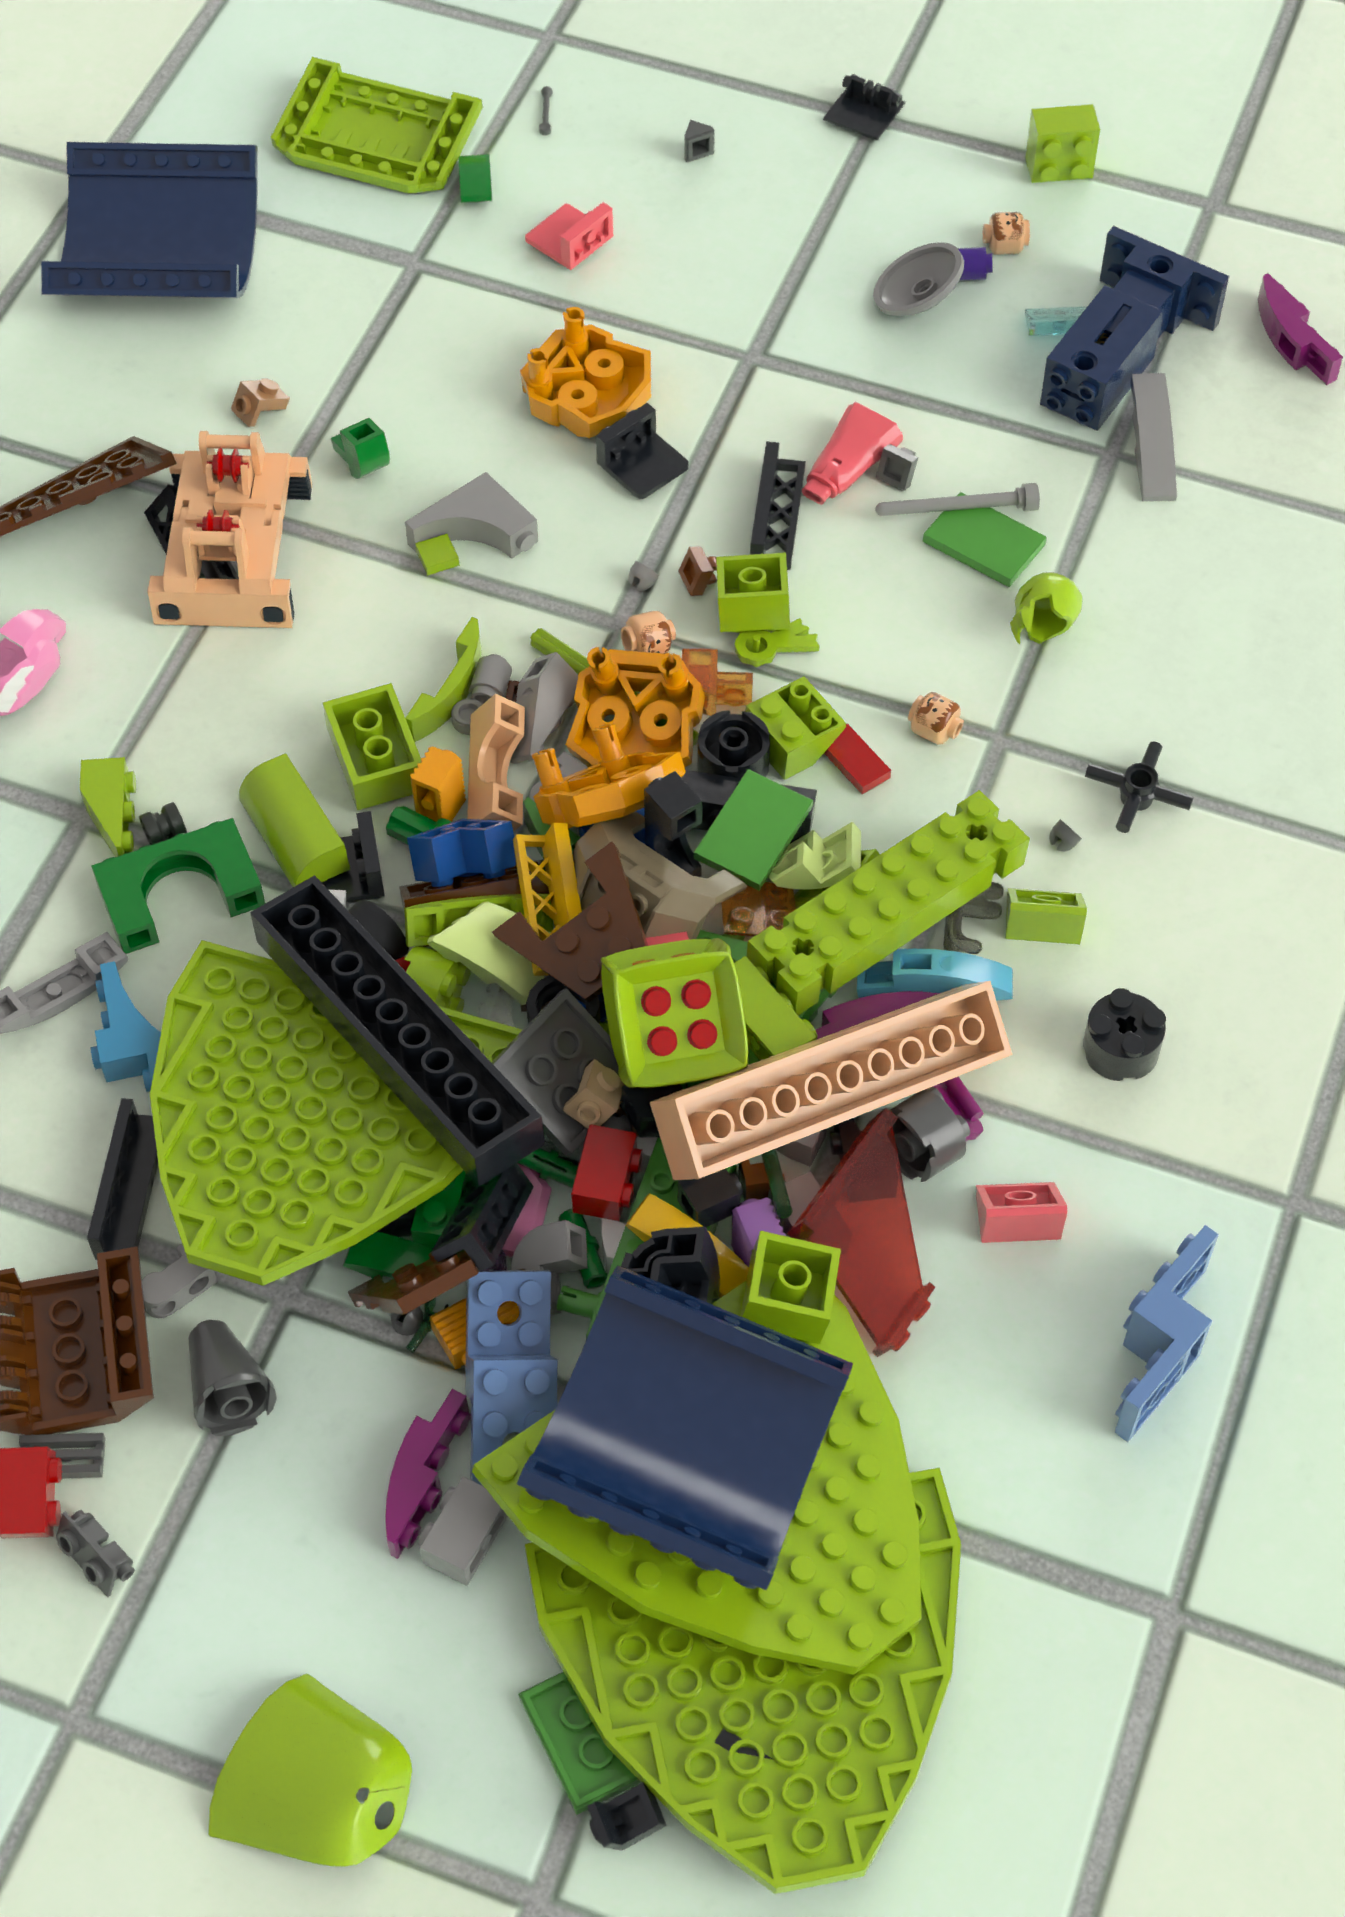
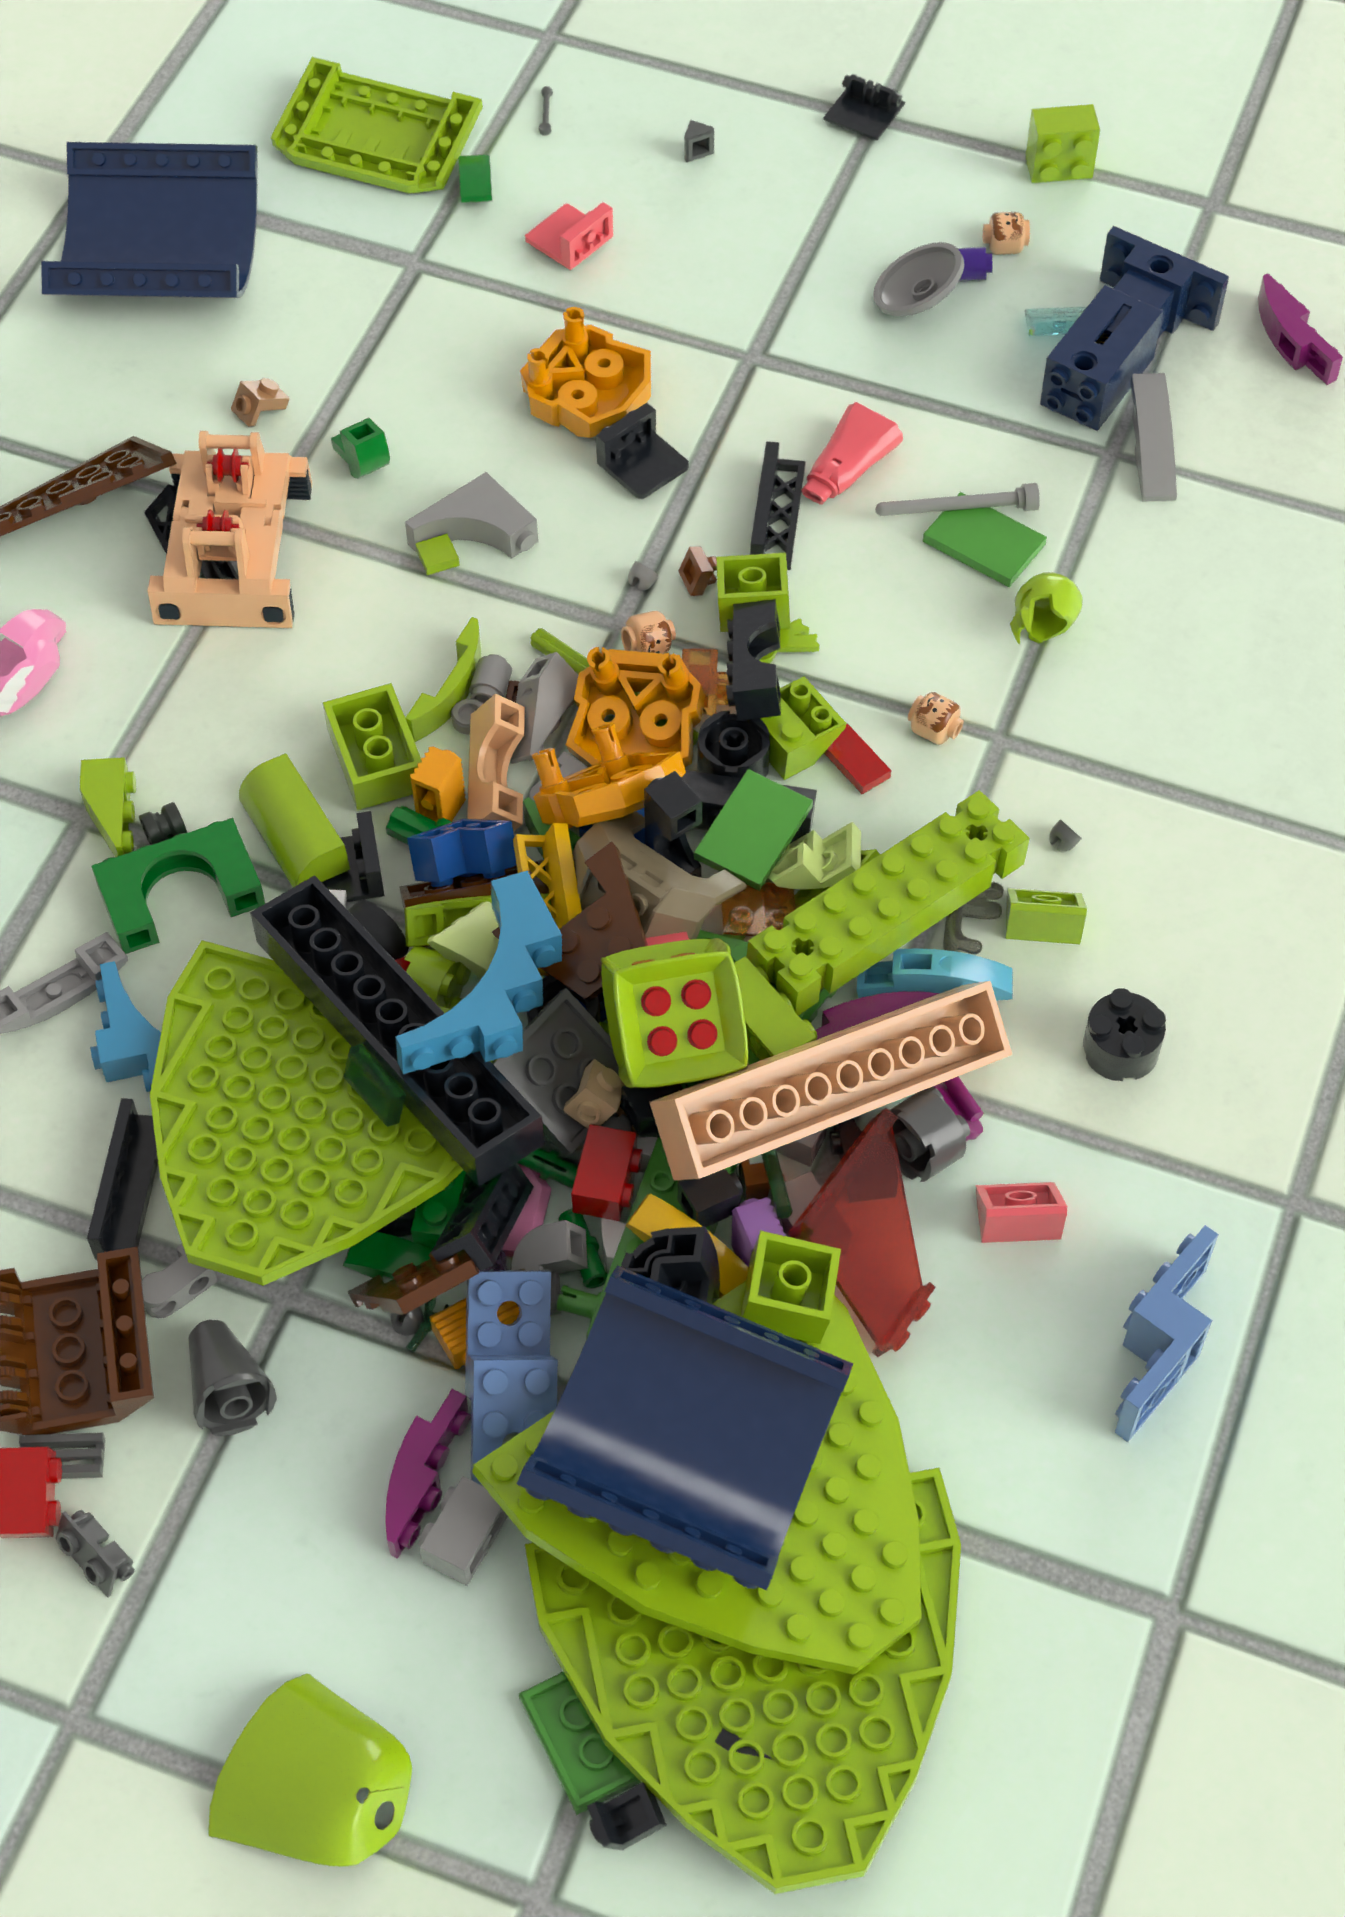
dark grey tile [876,444,918,491] -> none
black bar [1085,741,1194,833] -> none
none -> clear green tile [343,1044,406,1127]
none -> dark azure arch [396,871,562,1074]
none -> black arch [726,599,781,720]

